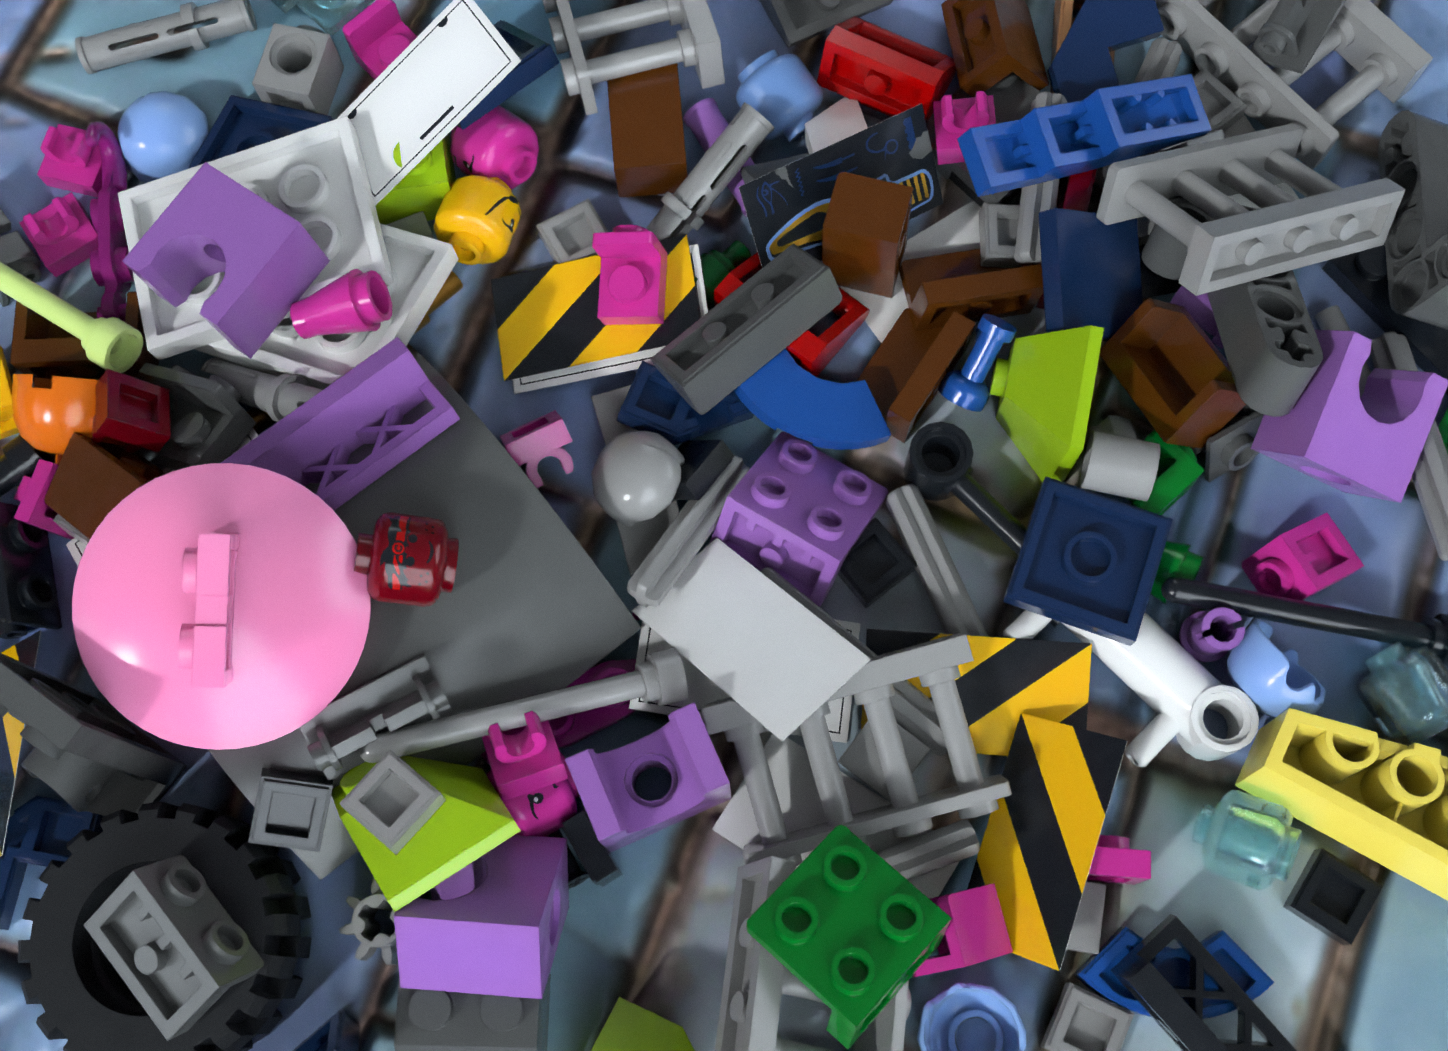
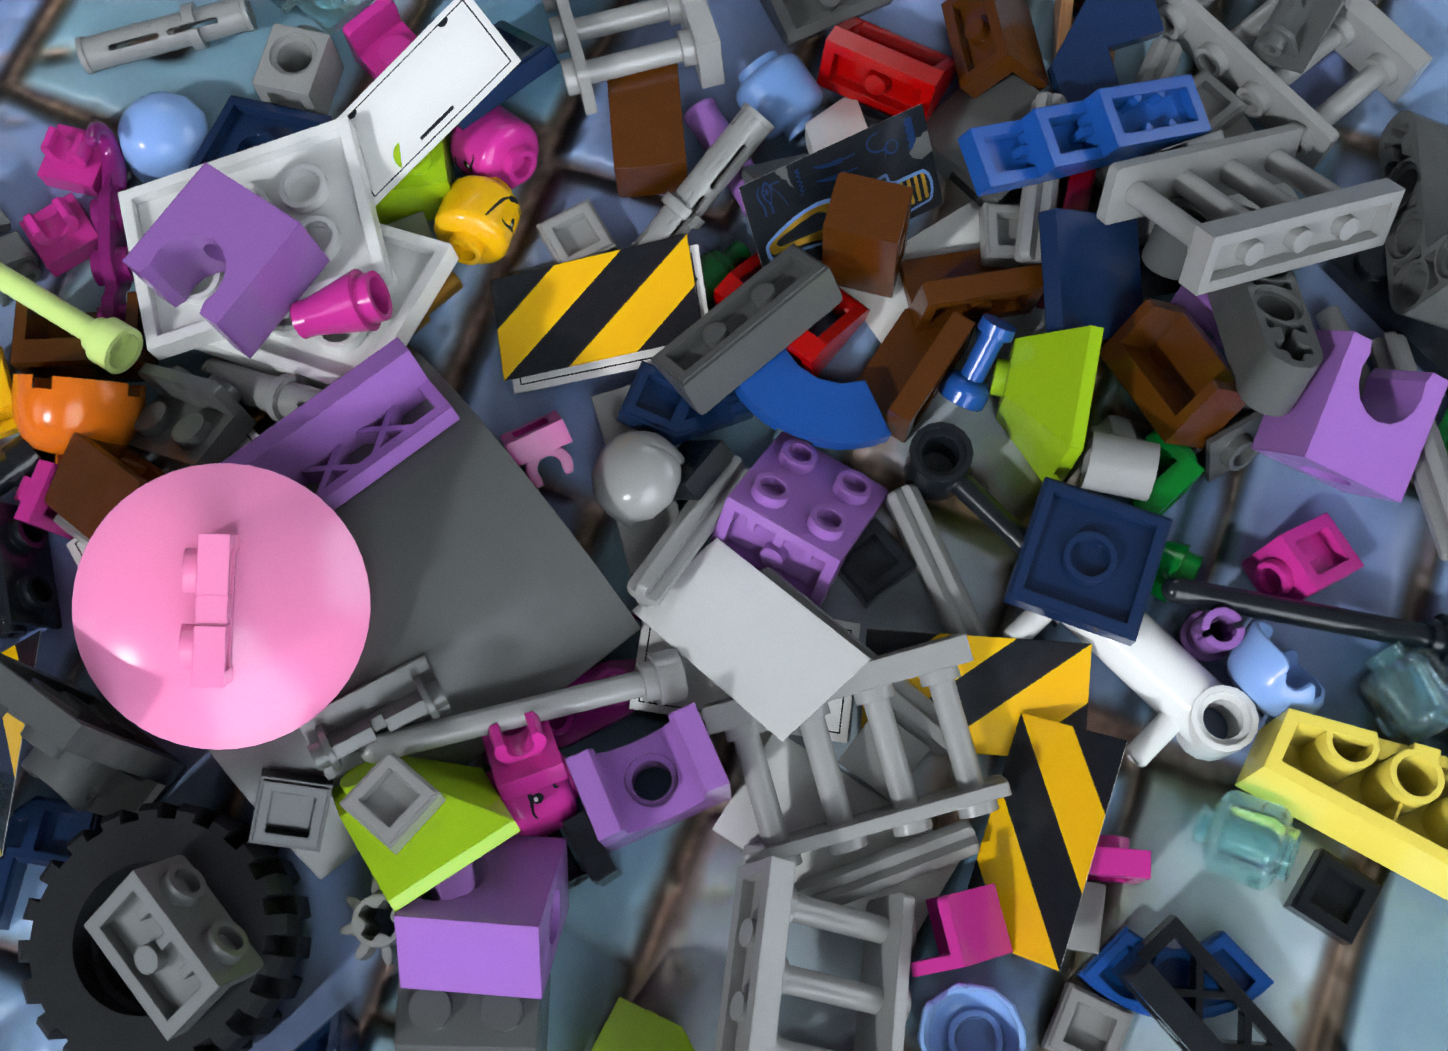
dark red tile [92,369,171,453] -> none
dark red head [354,512,459,607] -> none
dark pink bracket [592,224,668,325] -> none
green bracket [746,825,952,1050] -> none
dark pink tile [933,91,996,165] -> none

